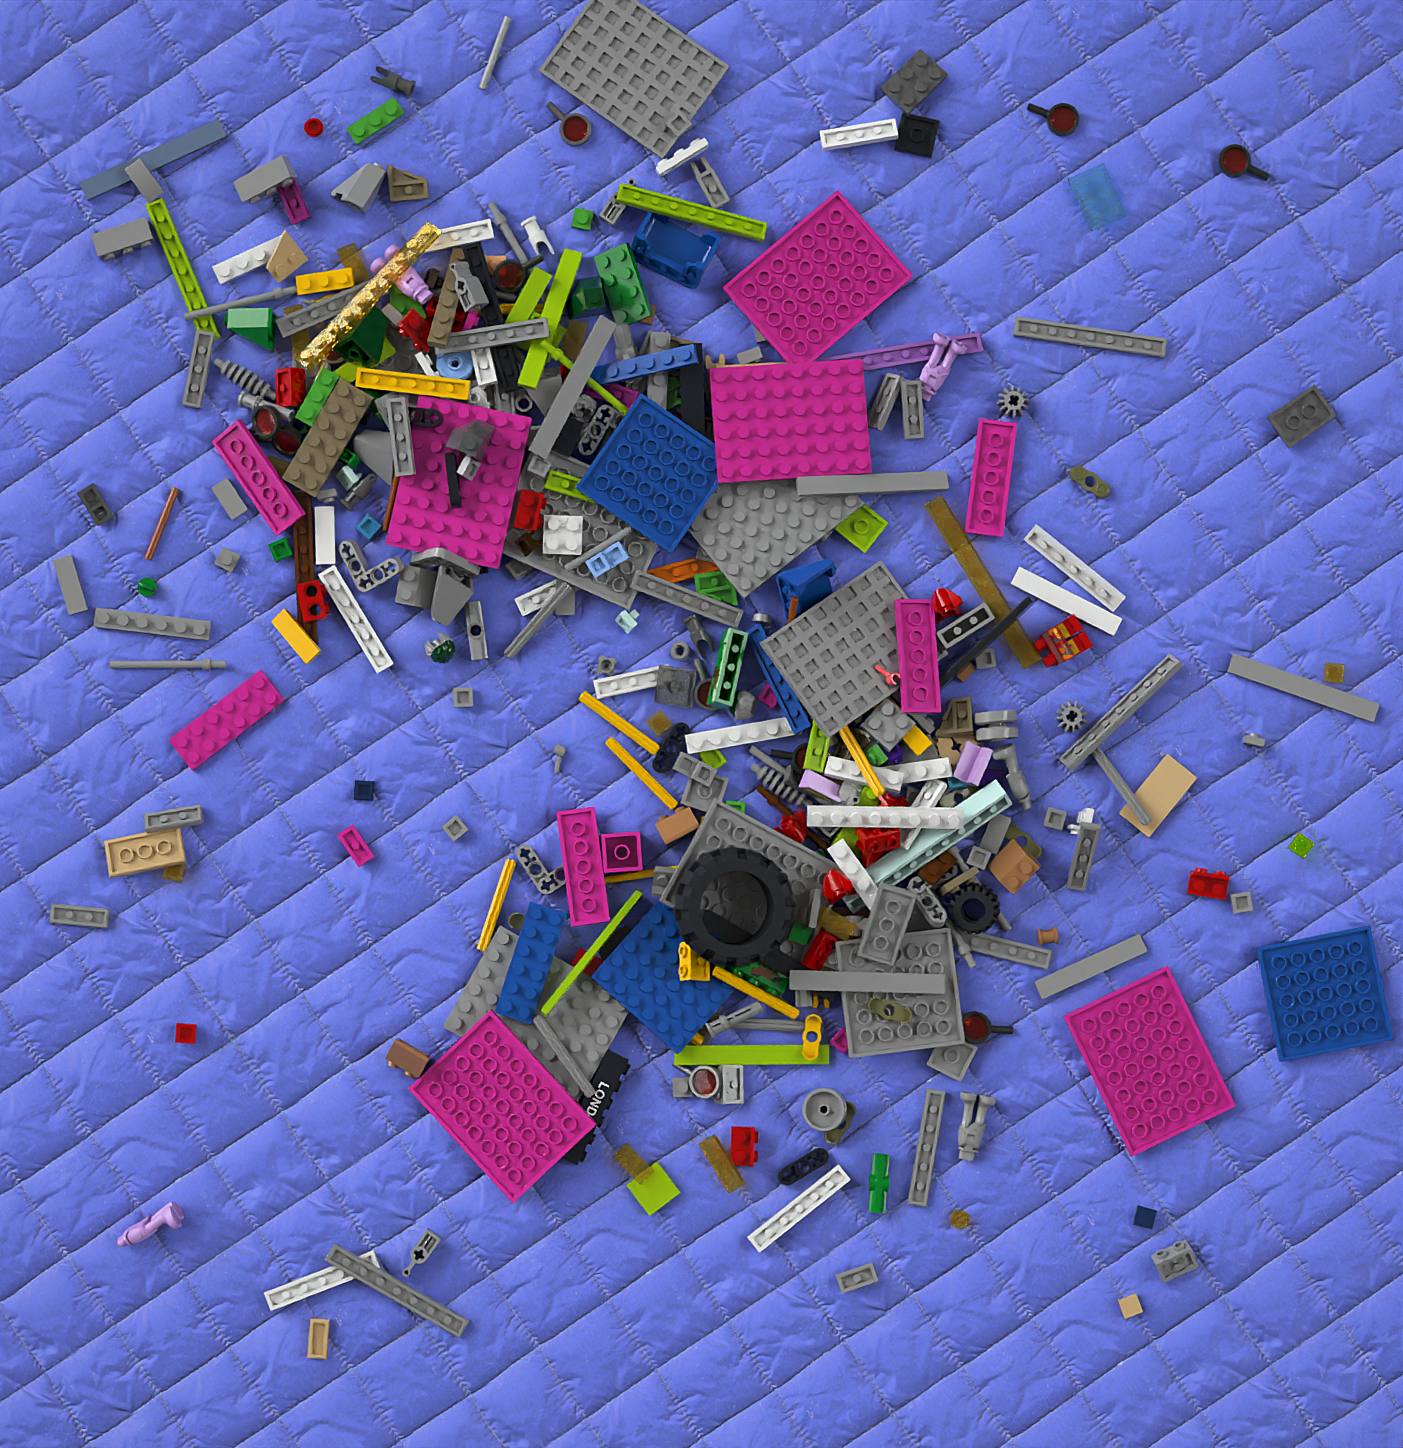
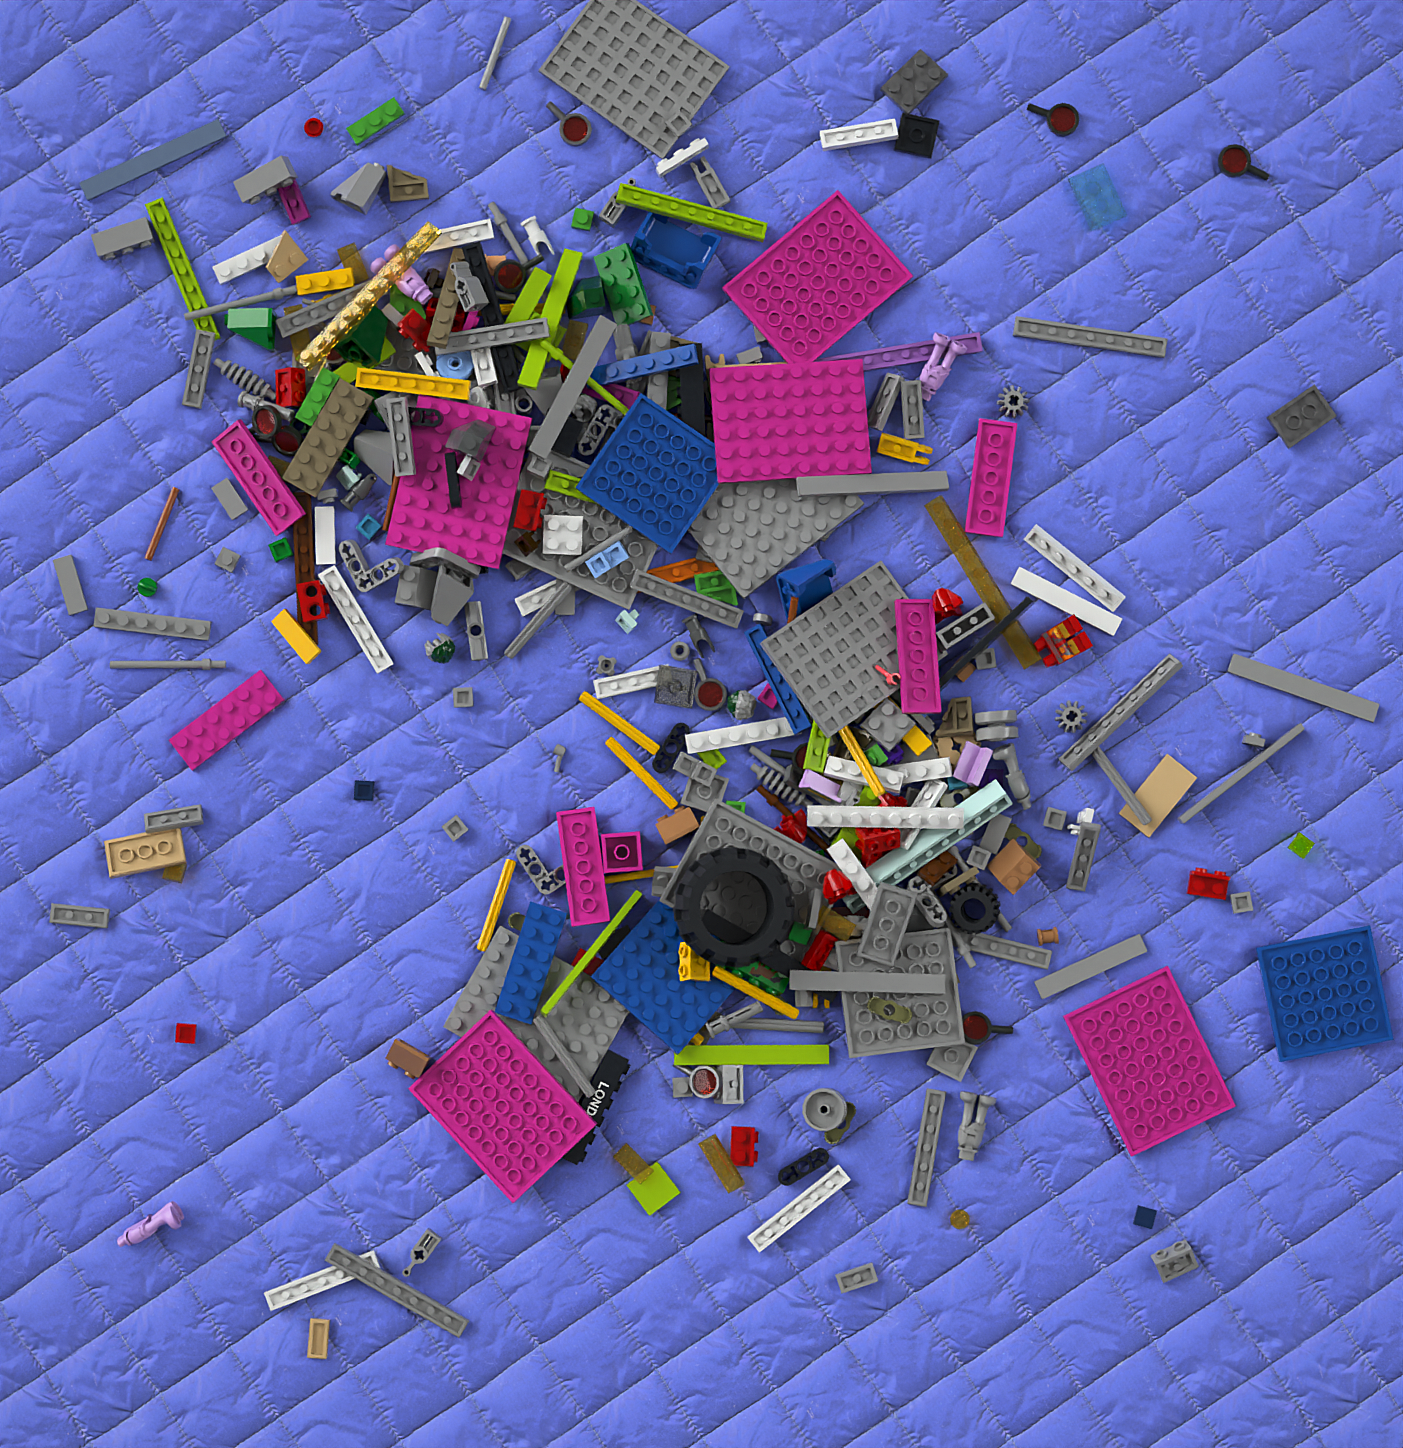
dark grey slope [77,483,114,526] -> none
light grey slope [125,158,164,203] -> none
dark pink plate [337,824,375,867] -> none
dark grey piece [370,66,416,97] -> none
clear yellow plate [645,709,673,737] -> none
green brick [706,628,748,710] -> none
yellow piece [802,1014,822,1061] -> none
dark pink tile [830,1027,848,1054] -> none
lime plate [835,504,889,554] -> none
green piece [868,1153,890,1213] -> none
olive piece [1069,466,1110,499] -> none
tan tile [1117,1293,1143,1319] -> none
clear yellow plate [1322,662,1345,684] -> none
none -> yellow hinge [876,432,933,465]
none -> light grey tile [1177,723,1305,824]

